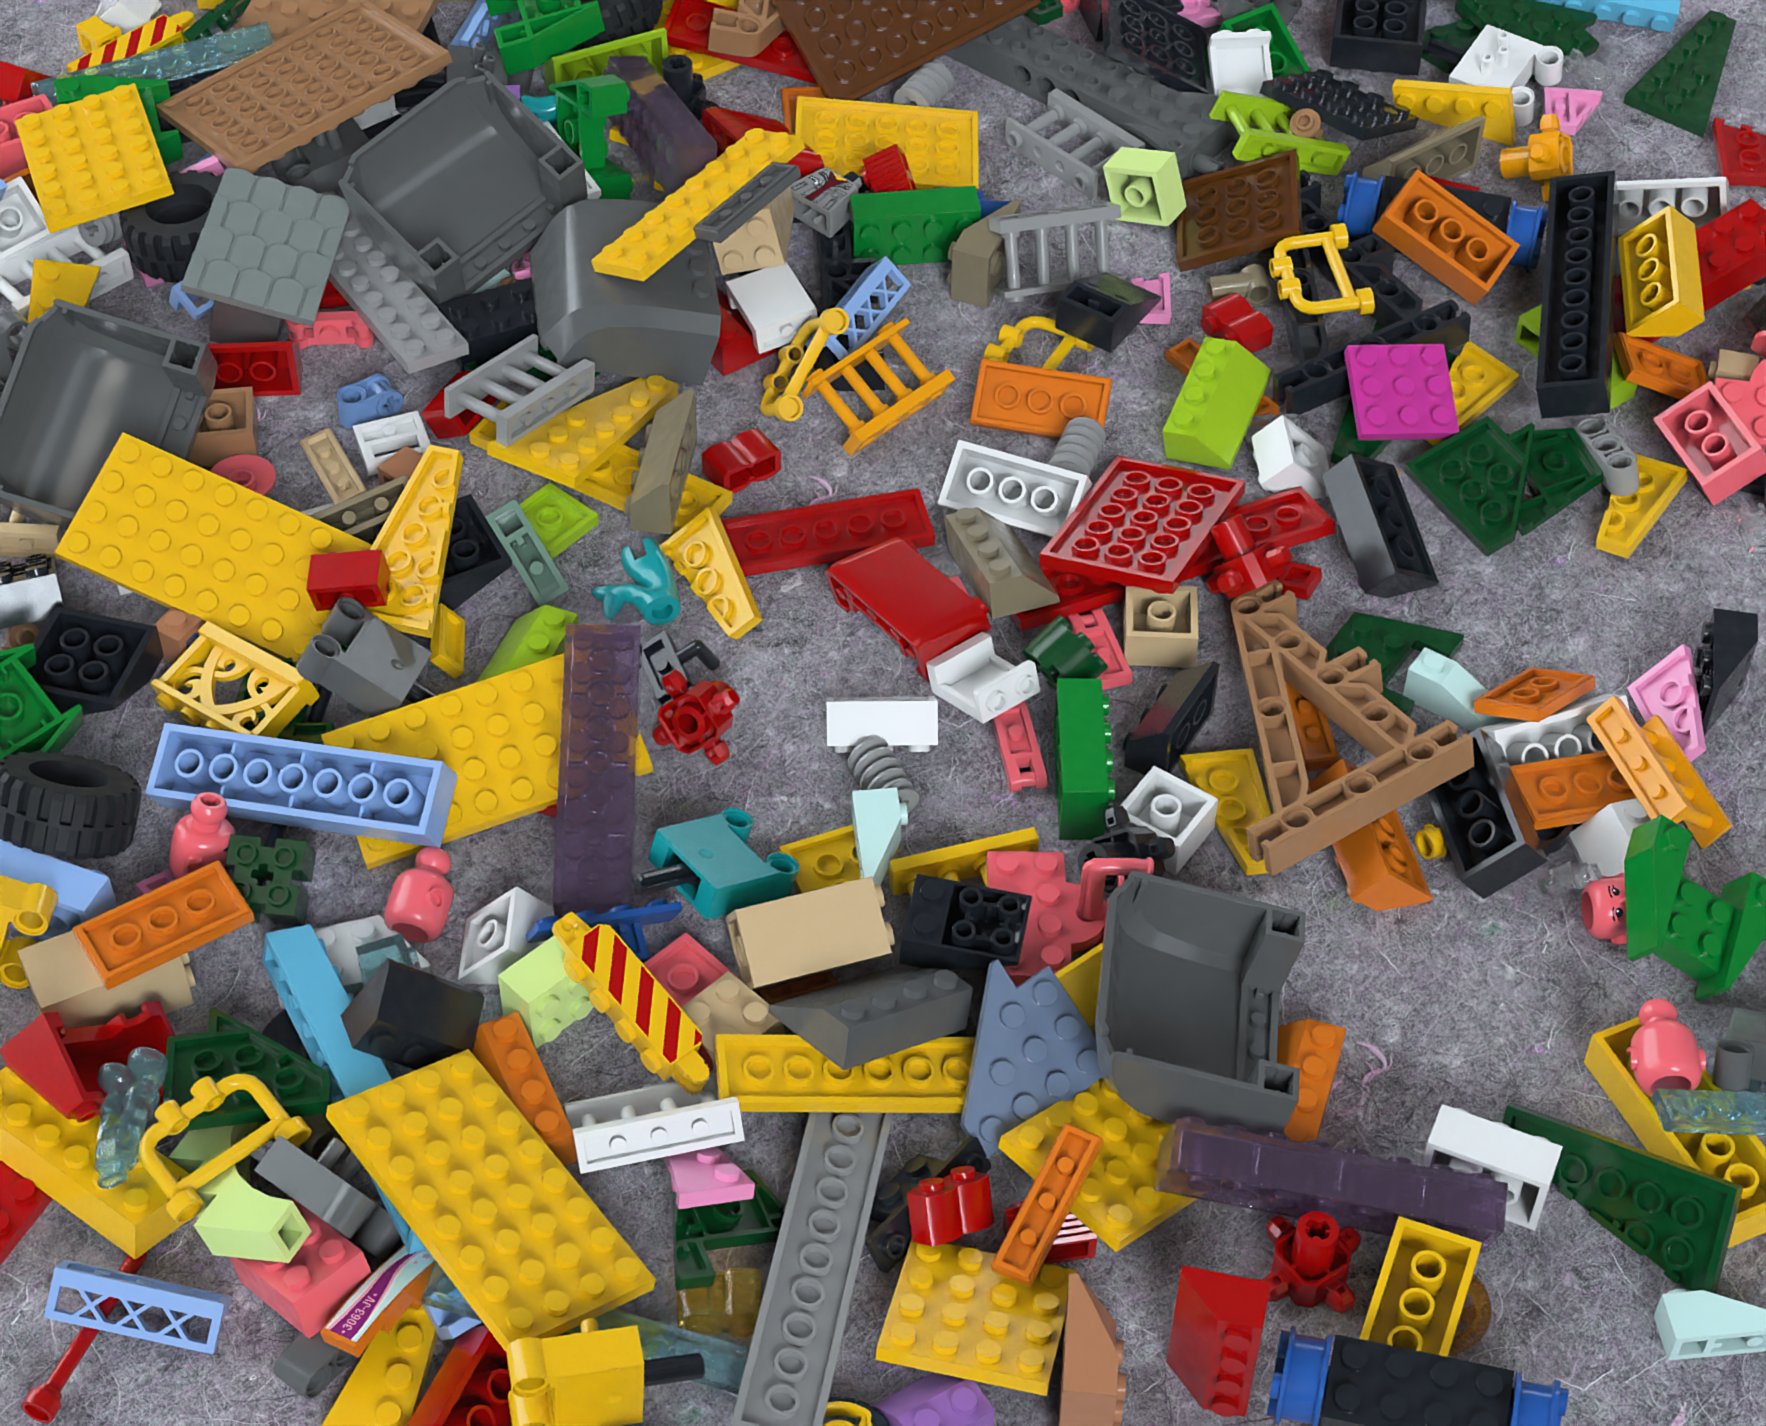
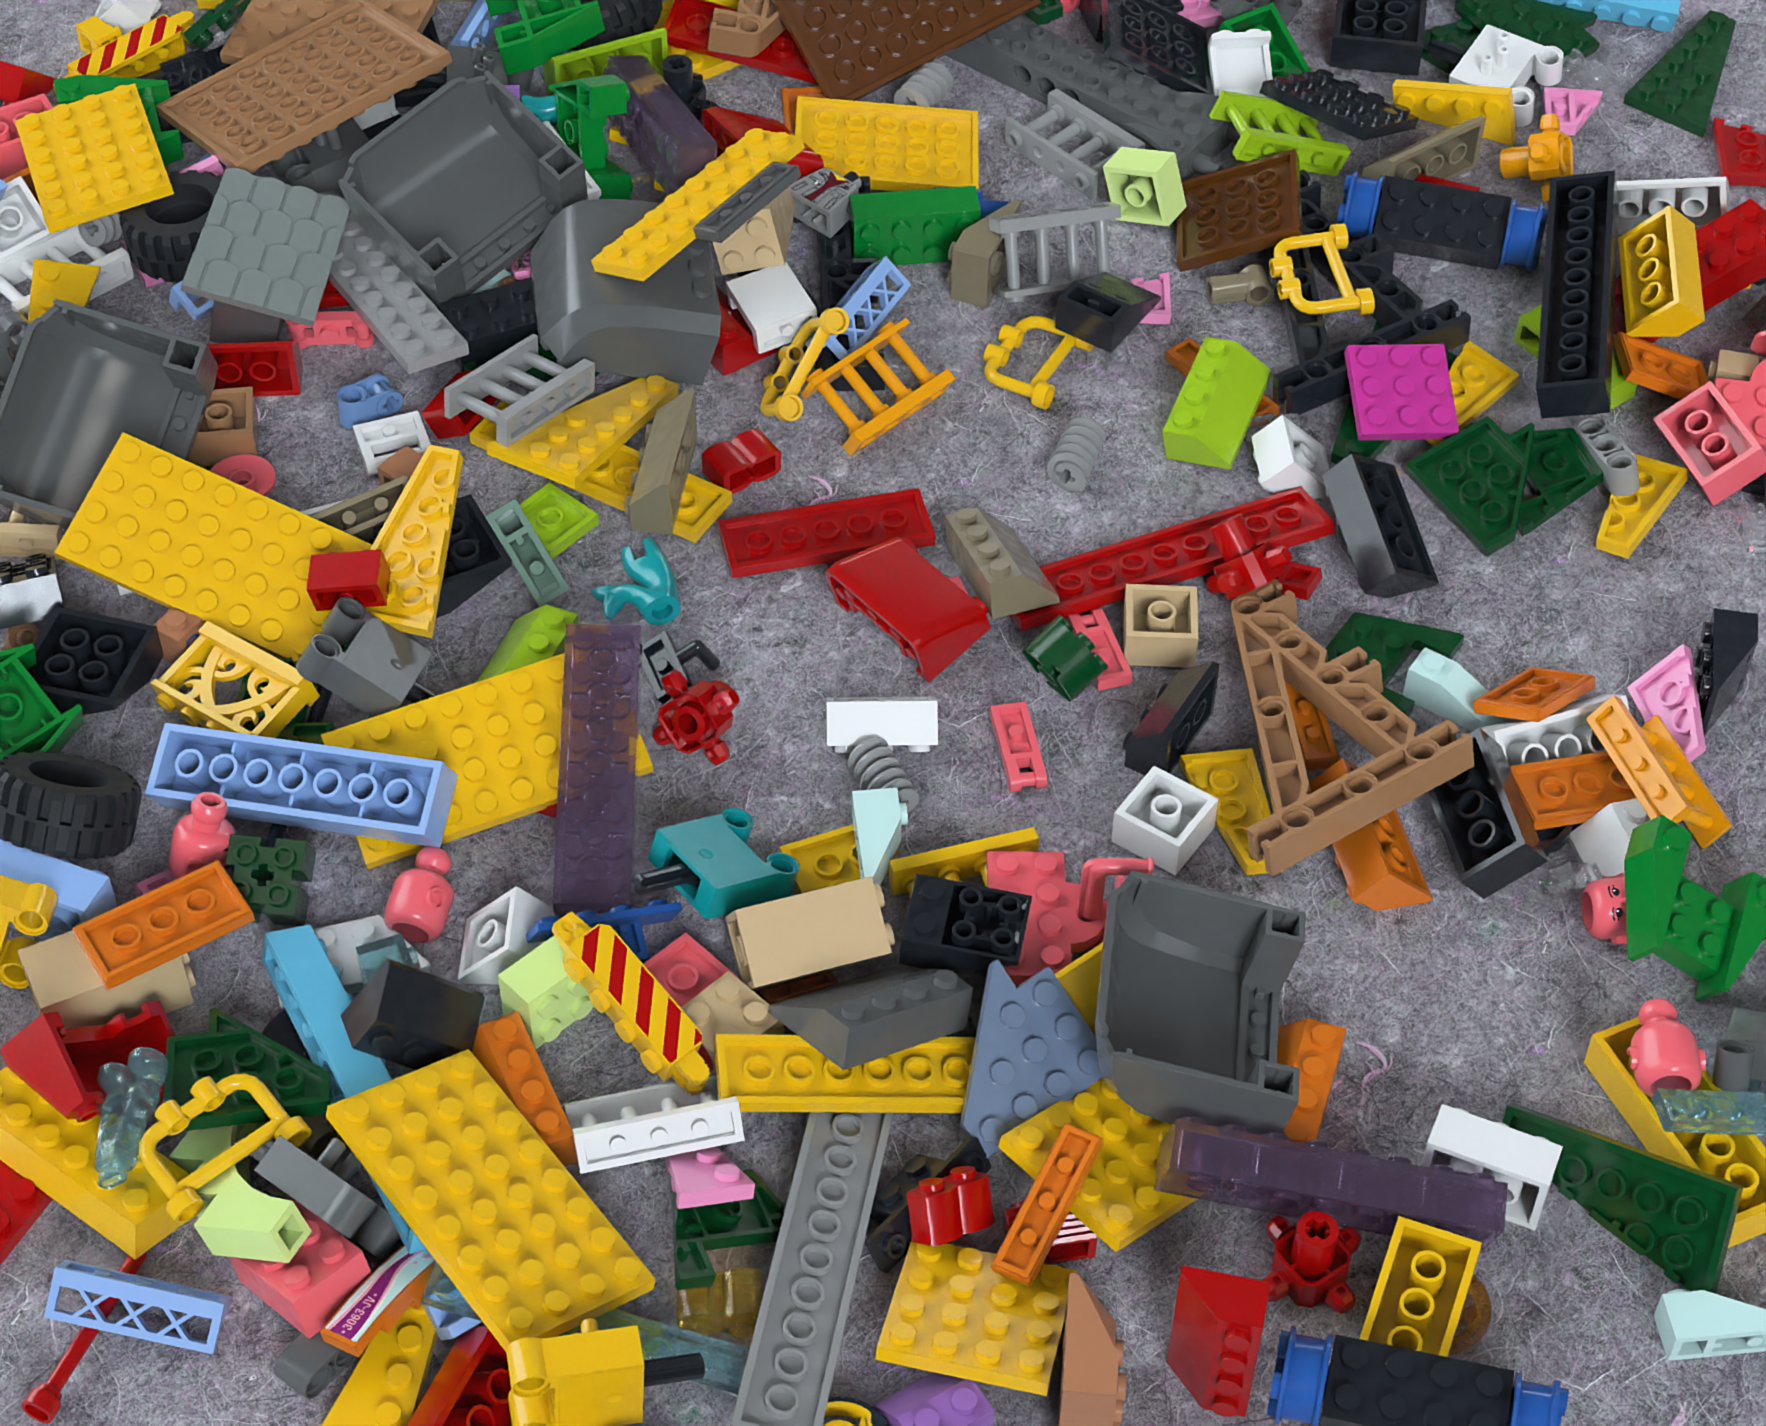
clear light blue plate [30,22,274,108] -> none
tan tile [299,428,367,505] -> none
yellow tile [430,603,466,679] -> none
yellow wing [659,507,763,640] -> none
red brick [861,144,917,193] -> none
white panel [926,631,1040,724] -> none
white slope [937,440,1093,538] -> none
orange tile [969,359,1113,439] -> none
red plate [1040,455,1245,594] -> none
green brick [1053,678,1115,840] -> none
black piece [1078,806,1176,894] -> none
red brick [1201,293,1273,354] -> none
medium nougat plate [1290,108,1323,140] -> none
orange slope [1372,169,1520,306] -> none
yellow plate [1415,823,1448,860] -> none

